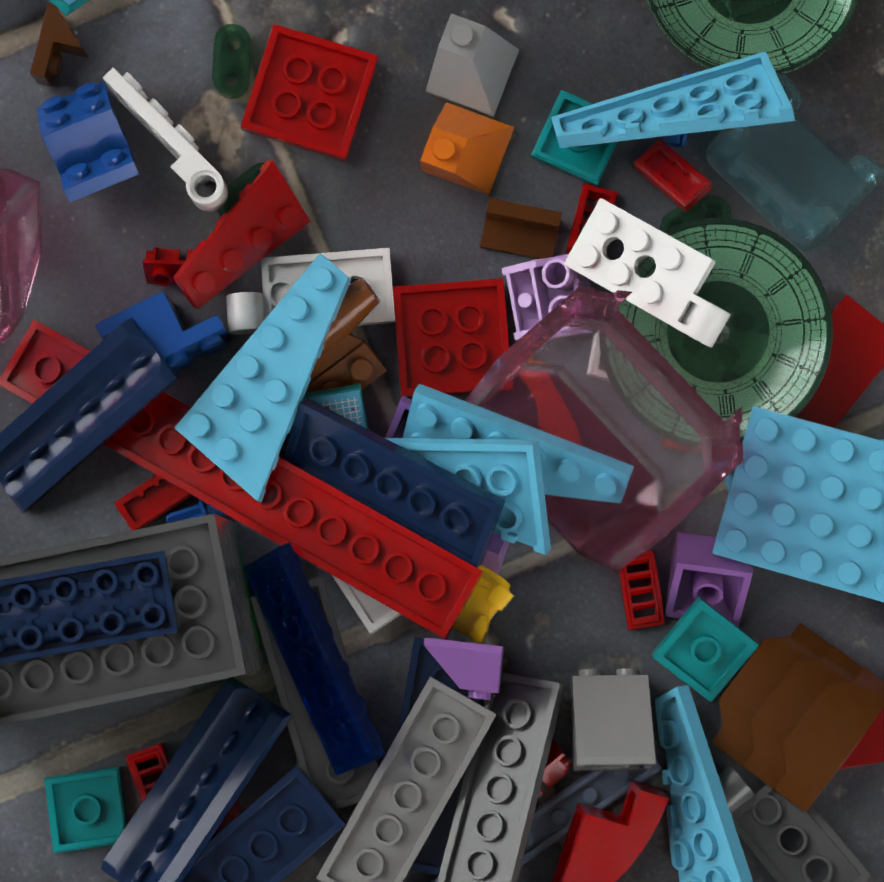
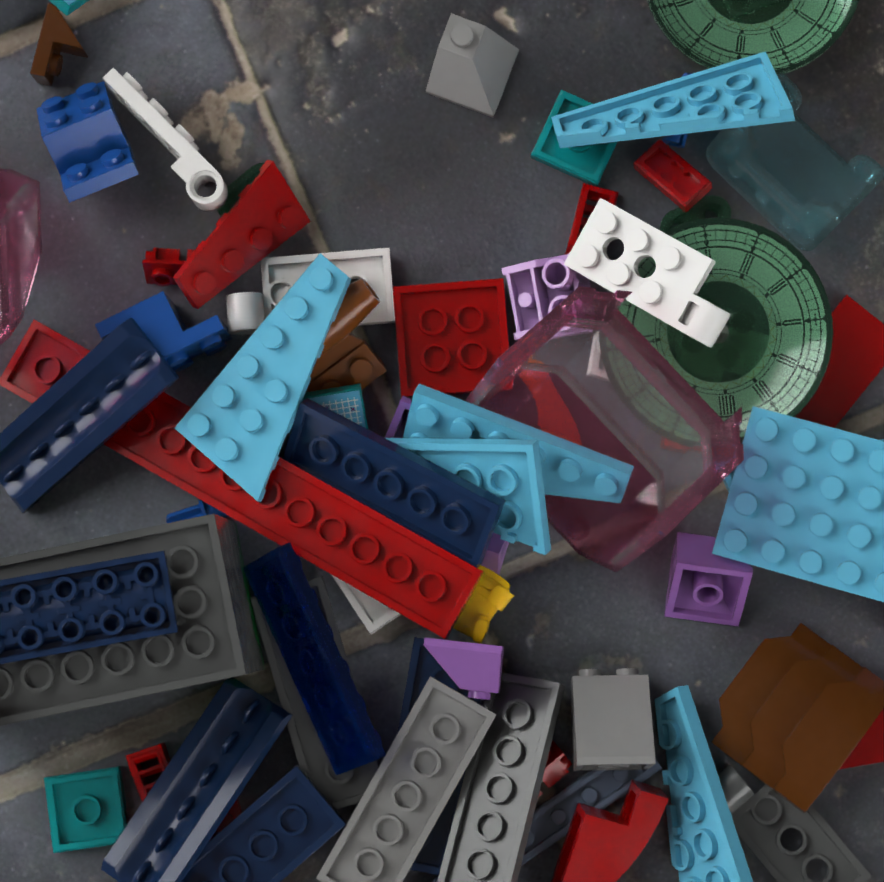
red plate [114,475,193,531] -> none
clear green plate [212,24,252,99] -> none
red plate [240,24,379,162] -> none
orange slope [420,102,515,196] -> none
reddish brown panel [480,198,562,259] -> none
red slope [615,550,665,630] -> none
teal plate [651,596,759,702] -> none

